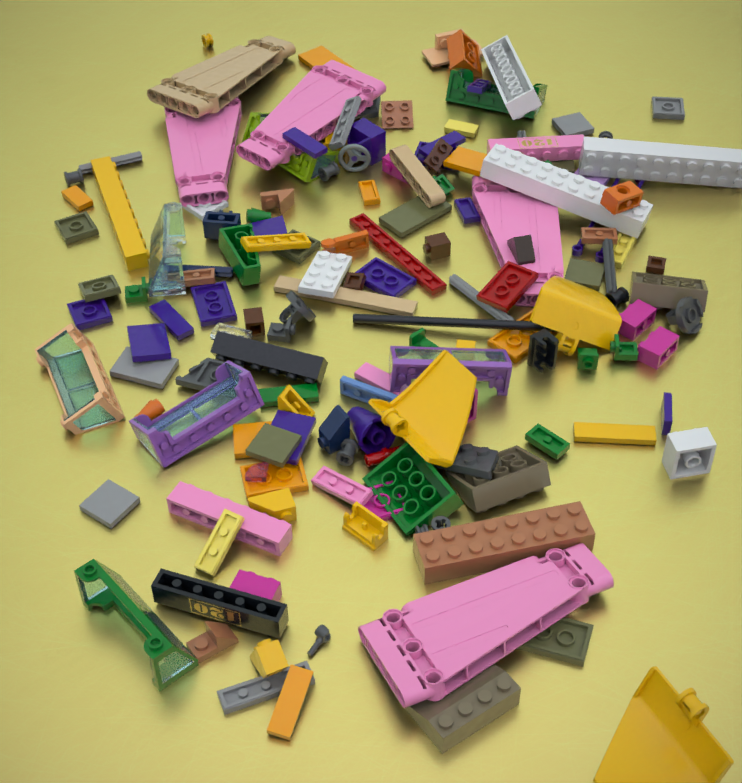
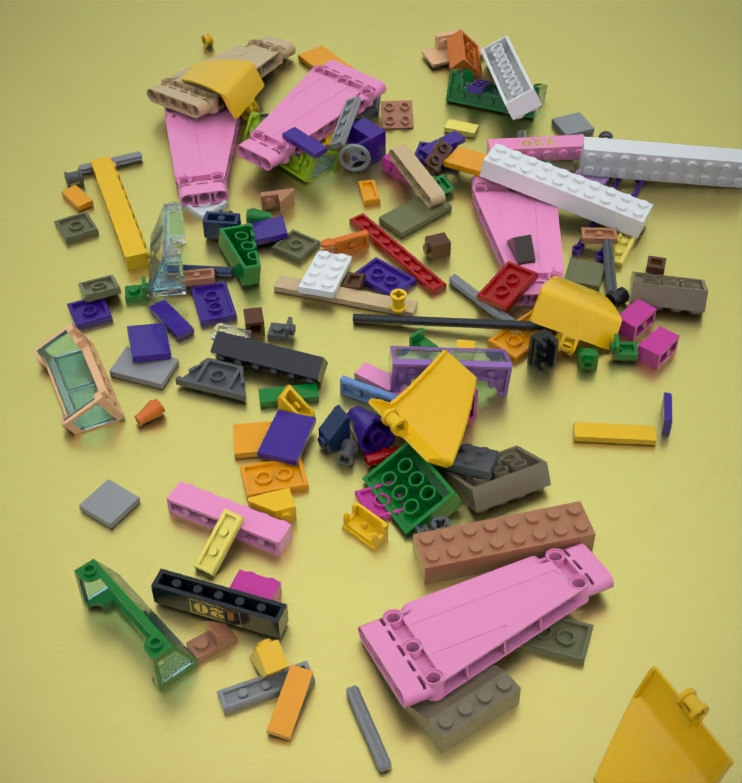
medium lavender windscreen [129,360,265,468] -> none
yellow tile [240,233,312,252] -> none
olive tile [245,423,302,468] -> none
clear pink tile [245,462,269,482] -> none
dark grey tile [279,291,316,324] -> none
dark grey hand [307,624,331,657] -> none
bright pink tile [311,465,373,506] -> none
dark grey bush [318,161,340,182] -> none
dark purple tile [454,197,480,224] -> none
green plate [525,423,570,460] -> none
orange brick [600,180,644,215] -> none
light grey tile [651,97,685,120] -> none
white brick [661,427,717,480] -> none
dark grey tile [666,296,703,334] -> none
none -> yellow panel [181,59,264,121]
none -> light grey axle [346,685,391,772]
none -> yellow bush [390,289,407,314]

